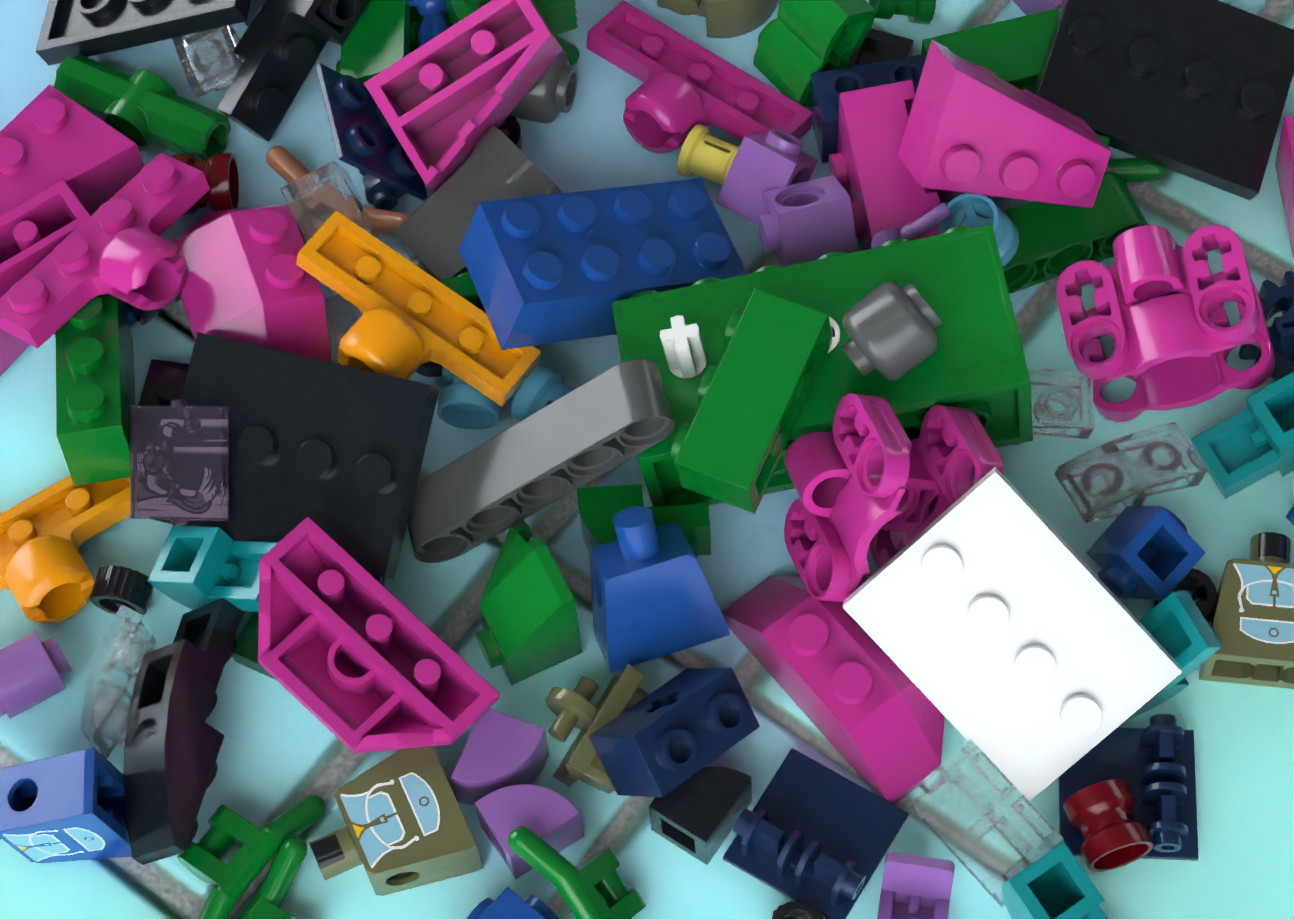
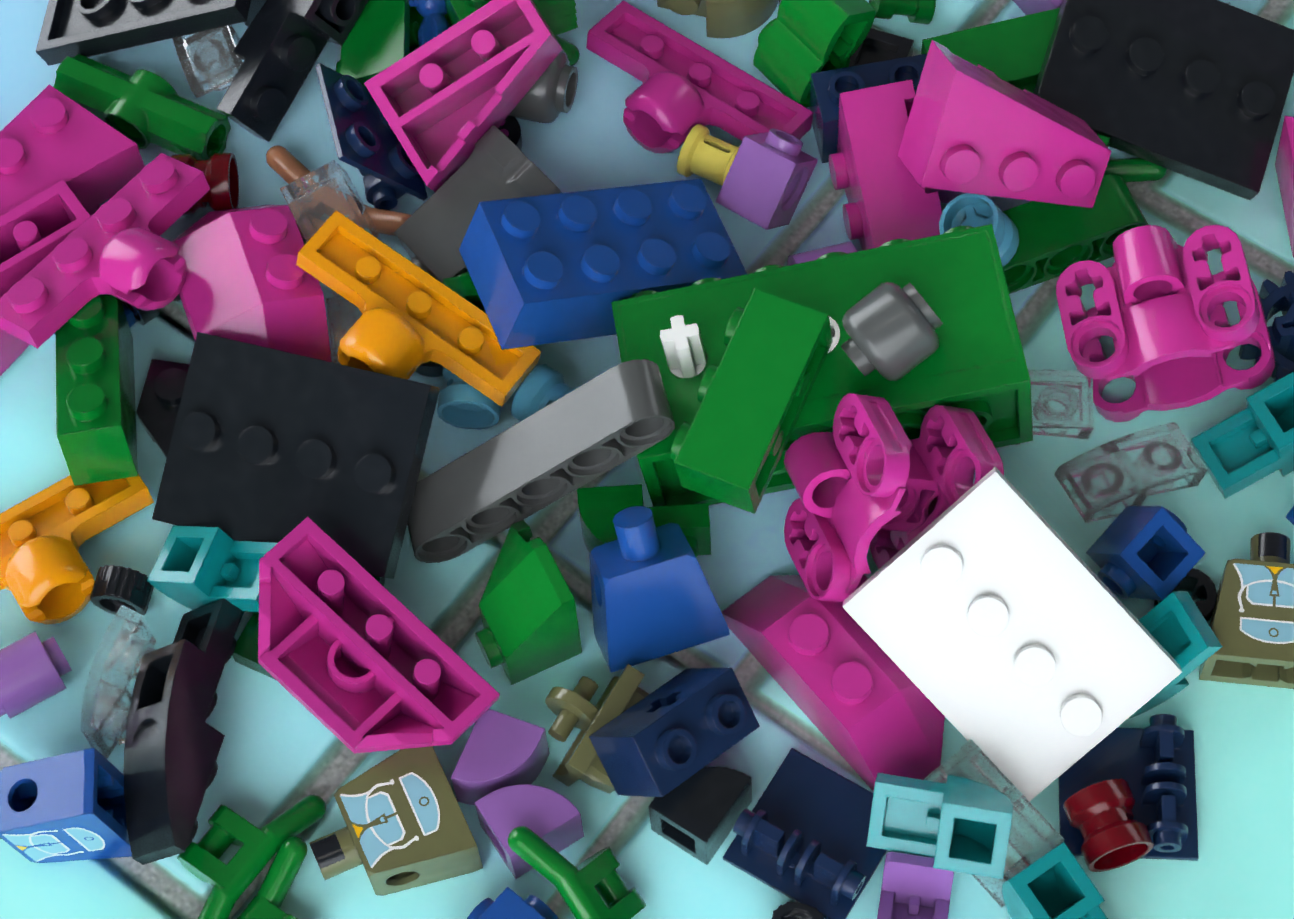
clear purple piece [131,400,229,526] -> none
medium lavender brick [757,175,858,266] -> none
medium lavender hand [871,202,952,249] -> none
none -> teal brick [866,773,1013,880]

